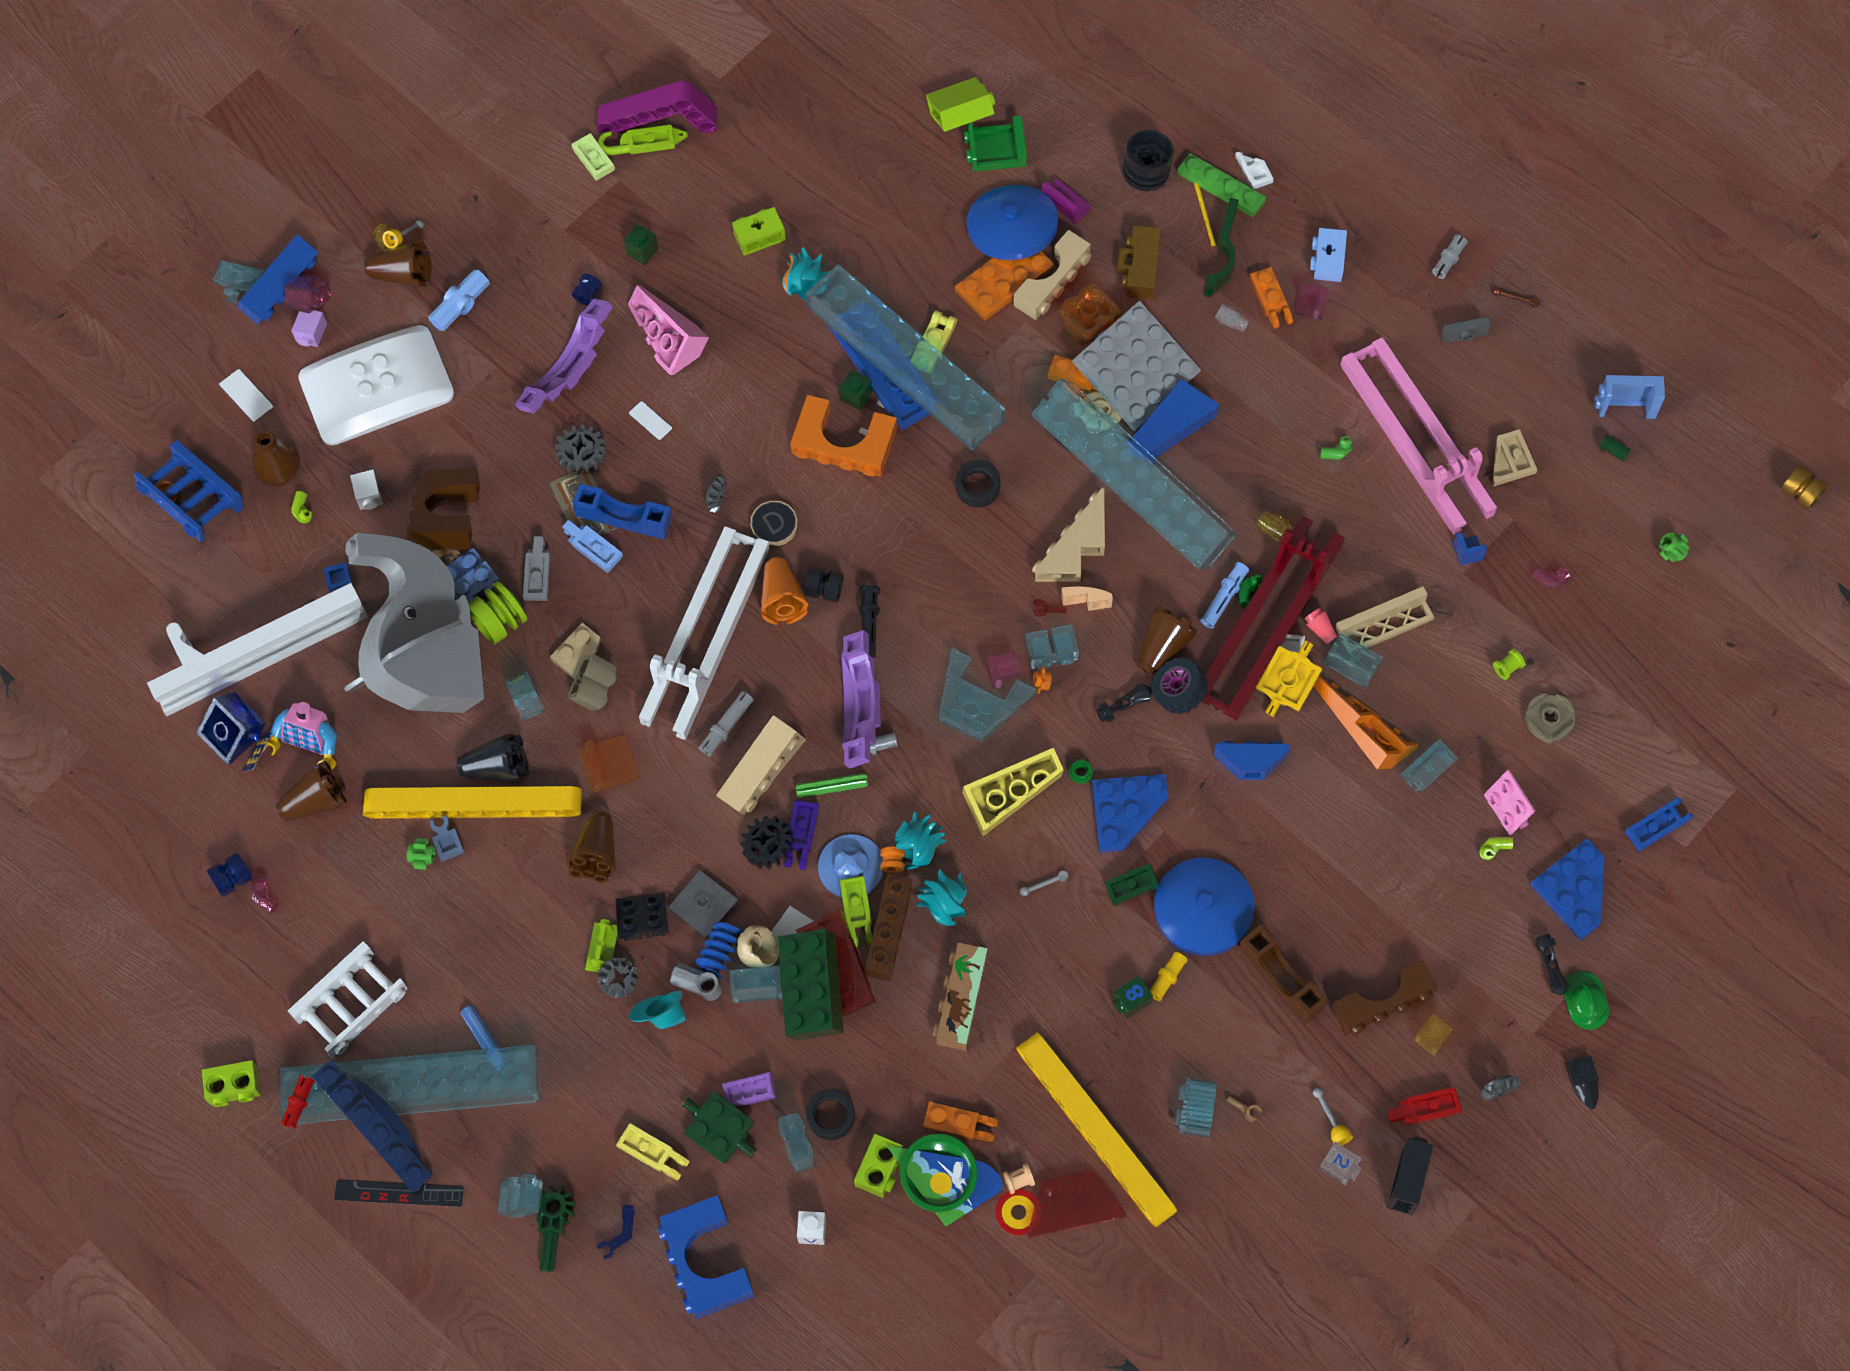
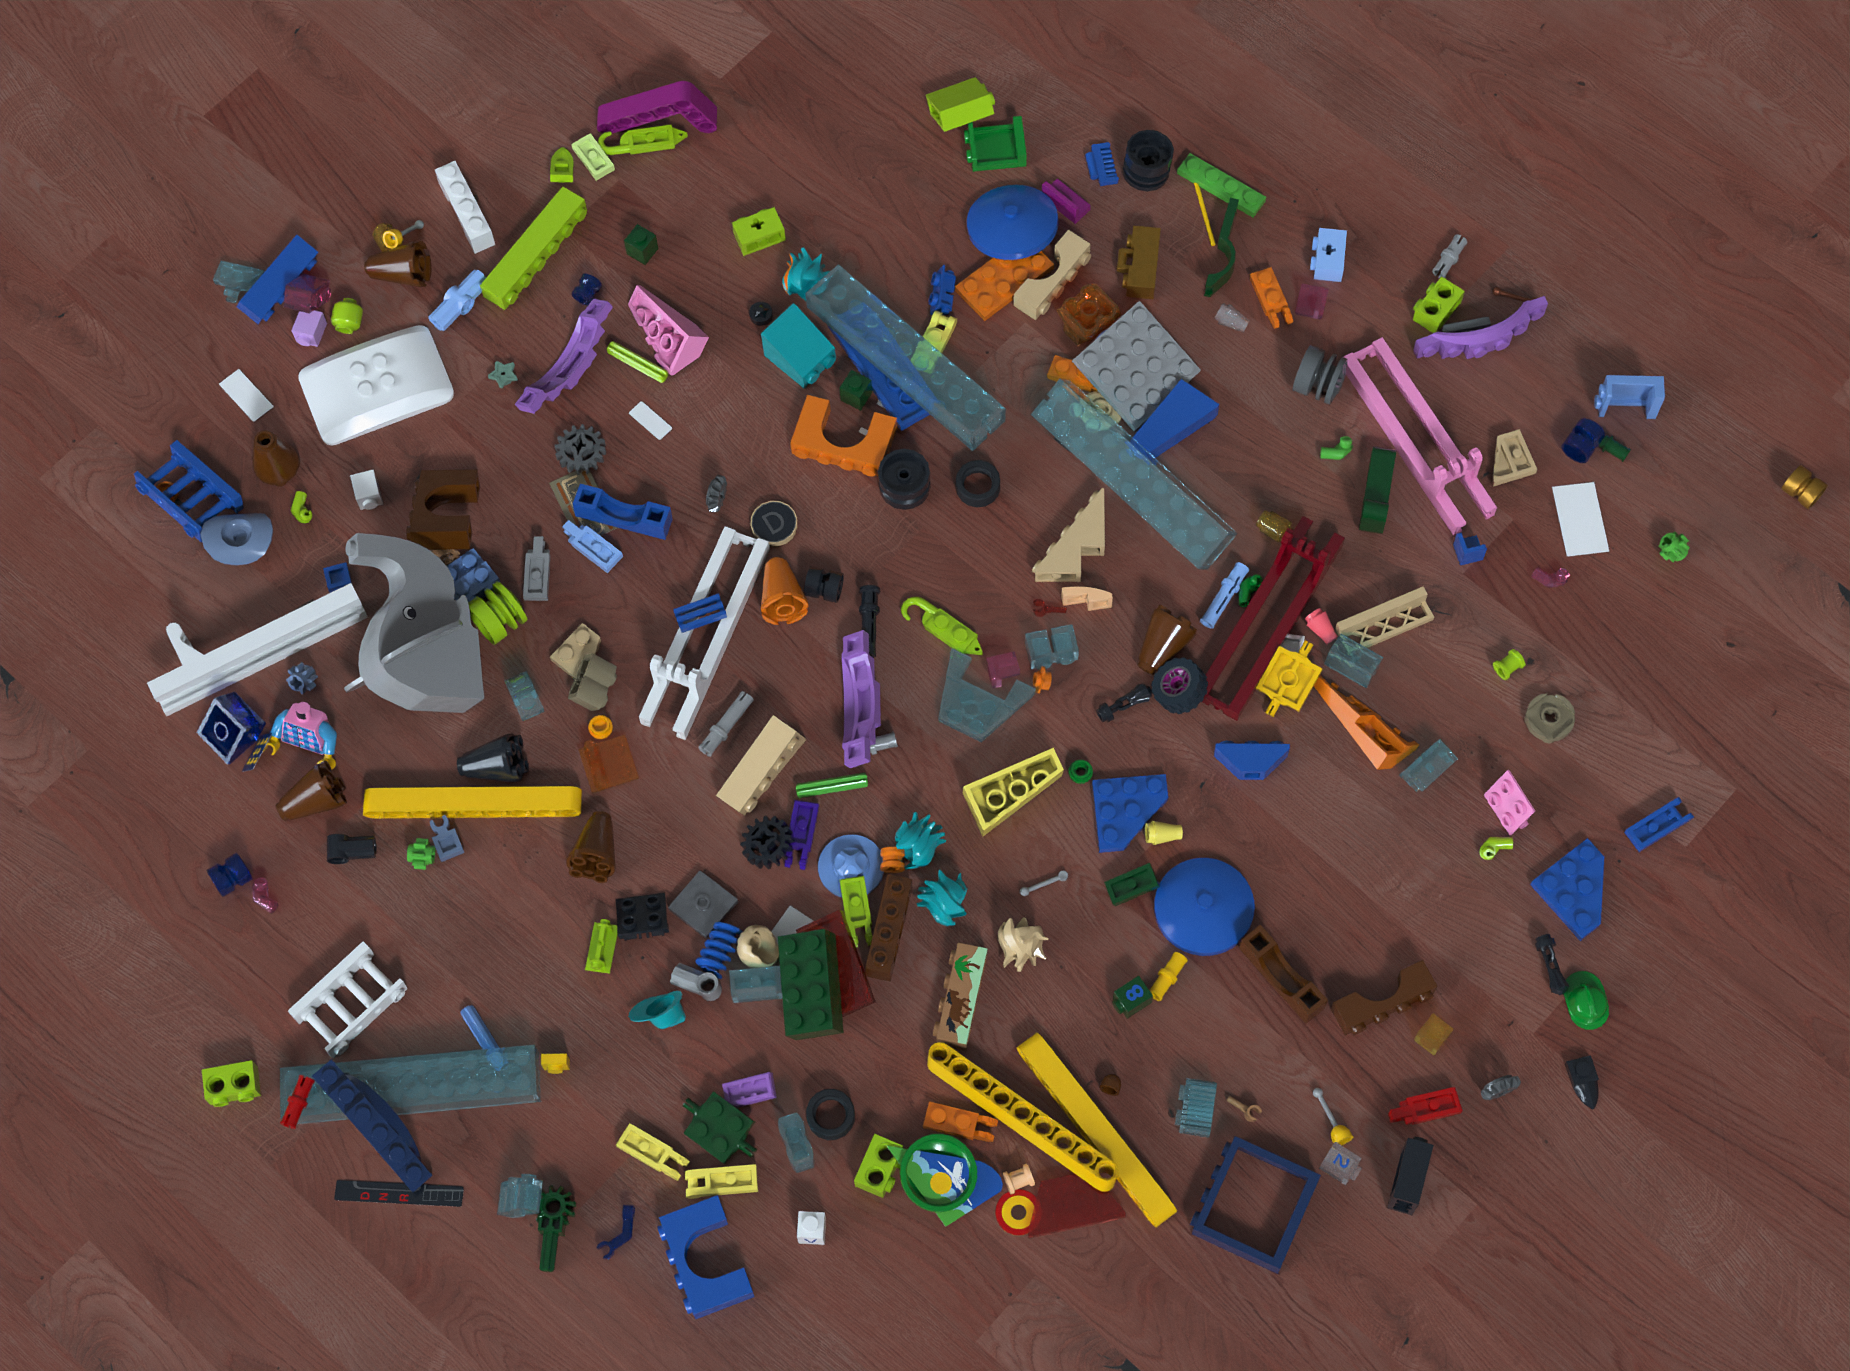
dark grey gear [598,957,638,998] -> none
white tile [1235,152,1274,189] -> none
none -> sand blue hat [200,513,273,565]
none -> sand blue gear [286,662,318,694]
none -> black piece [327,834,377,864]
none -> lime head [331,298,363,334]
none -> white arch [435,161,495,254]
none -> lime brick [480,187,587,310]
none -> sand green plate [488,361,518,388]
none -> yellow plate [541,1054,570,1074]
none -> lime plate [550,147,574,183]
none -> light orange plate [588,715,613,739]
none -> lime axle [607,341,668,383]
none -> blue tile [673,593,727,633]
none -> light yellow plate [685,1164,758,1199]
none -> black tile [749,302,773,326]
none -> teal slope [761,303,836,389]
none -> black wheel [878,449,931,510]
none -> lime plate [901,597,983,656]
none -> yellow beam [927,1042,1118,1192]
none -> blue hinge [928,265,956,315]
none -> tan hair [998,917,1048,972]
none -> blue piece [1085,142,1119,186]
none -> reddish brown hinge [1099,1074,1121,1096]
none -> light yellow cone [1145,821,1183,845]
none -> dark blue window [1190,1136,1321,1274]
none -> dark grey wheel [1292,345,1348,405]
none -> dark green beam [1359,446,1397,534]
none -> lime brick [1413,277,1465,333]
none -> medium lavender piece [1413,296,1548,359]
none -> white sticker [1552,482,1609,556]
none -> clear blue wheel [1561,418,1605,463]

